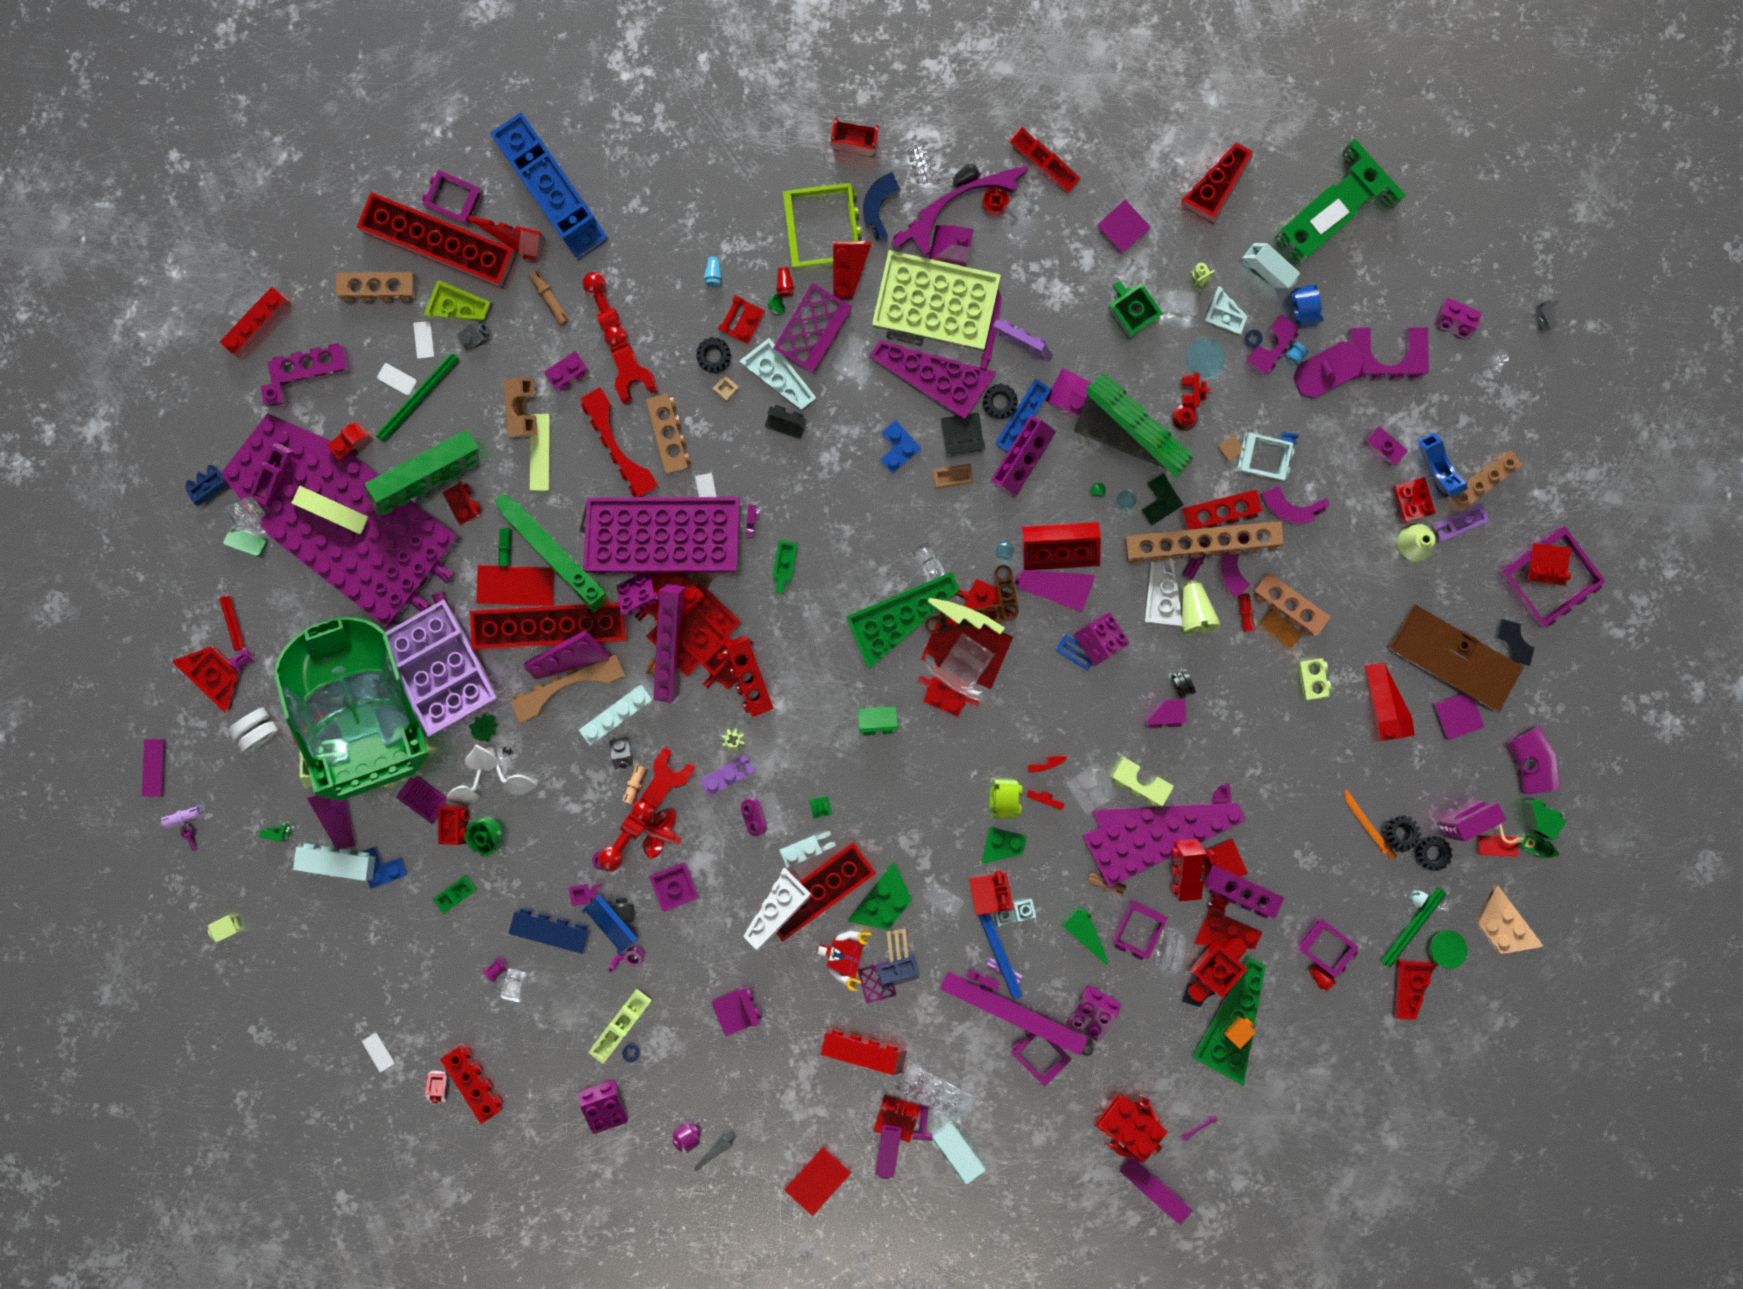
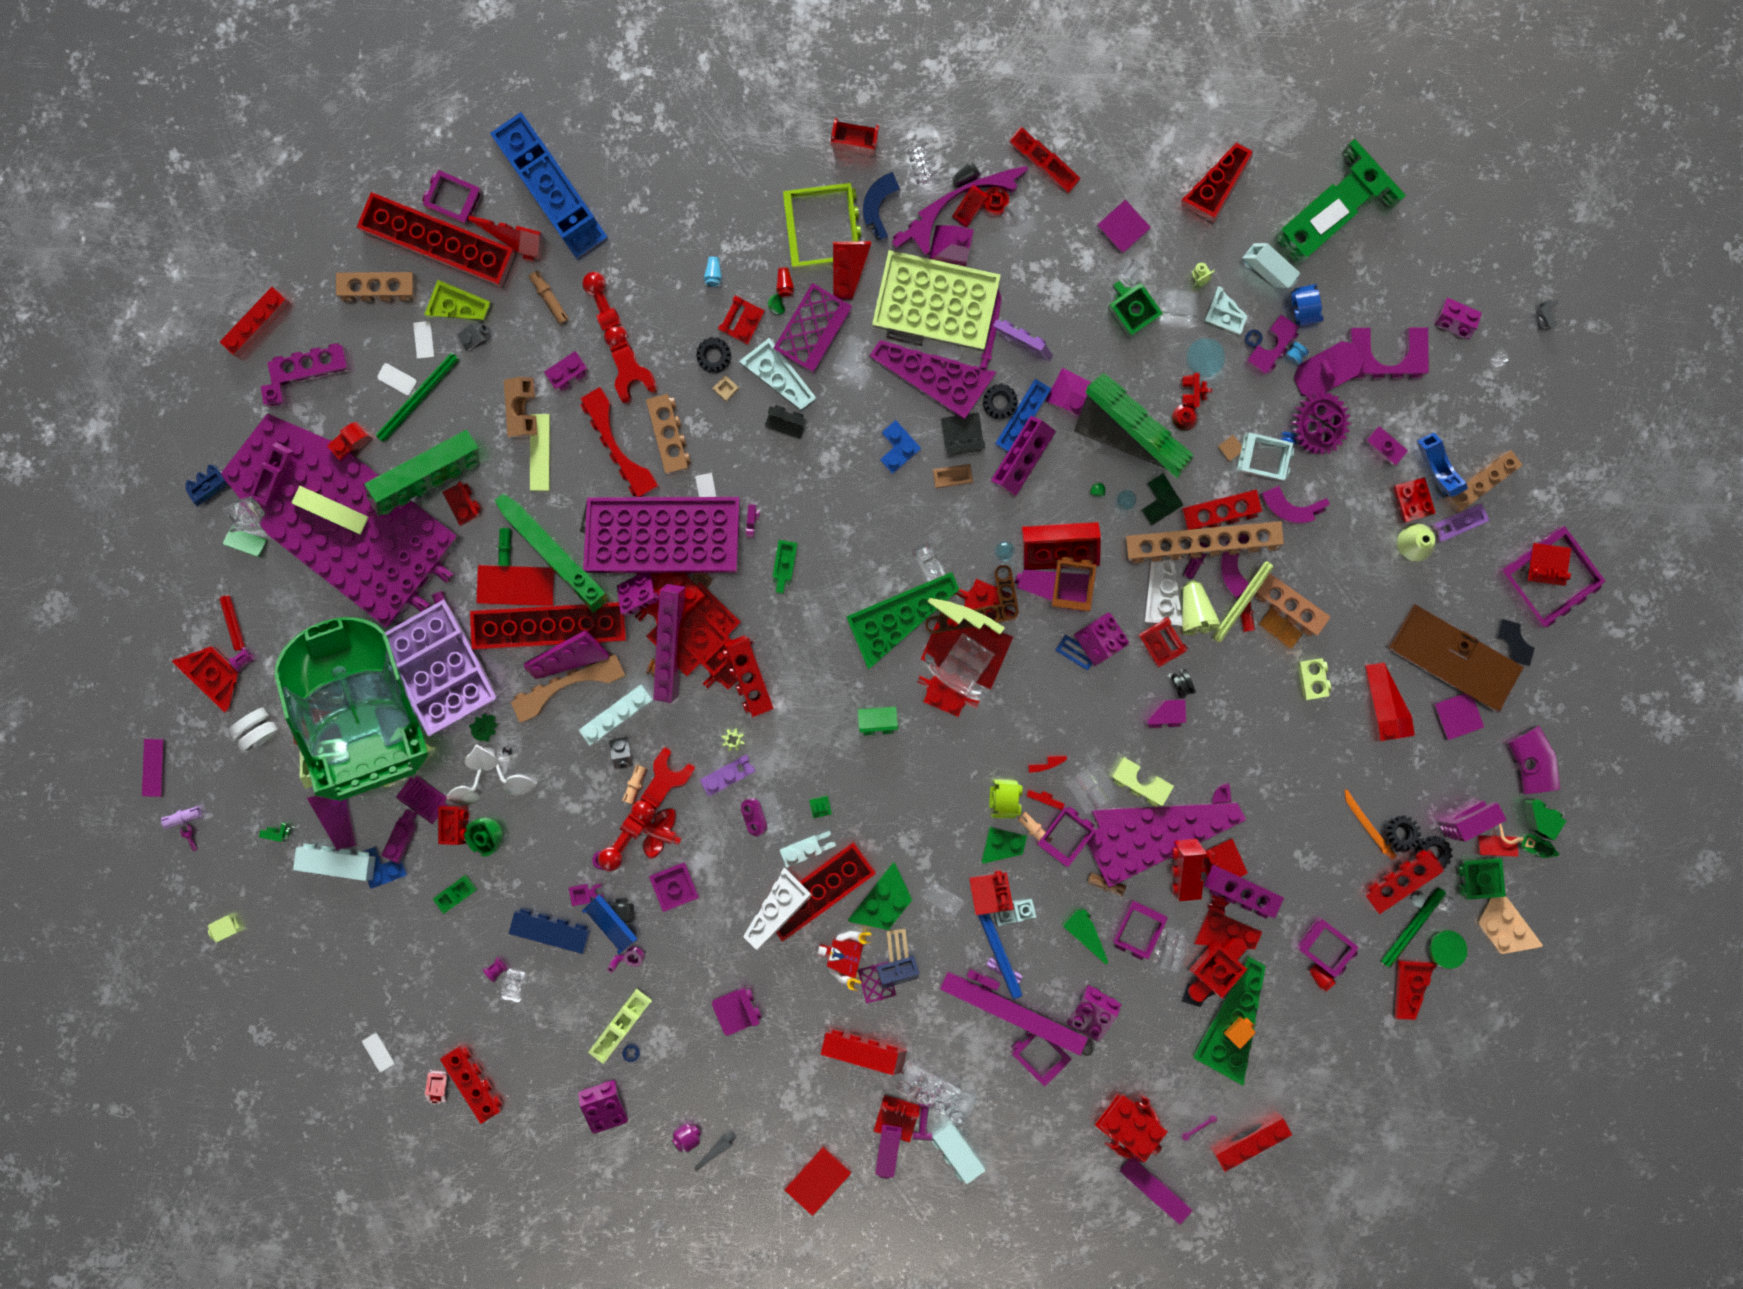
none -> magenta hinge [381,809,417,864]
none -> red plate [952,185,989,227]
none -> light nougat pin [1017,812,1053,843]
none -> magenta window [1036,807,1096,868]
none -> dark orange window [1051,557,1097,612]
none -> red plate [1139,617,1188,667]
none -> yellowish green axle [1212,561,1274,643]
none -> red arch [1213,1115,1292,1172]
none -> magenta gear [1291,392,1351,455]
none -> red brick [1366,849,1444,915]
none -> green plate [1457,858,1506,900]

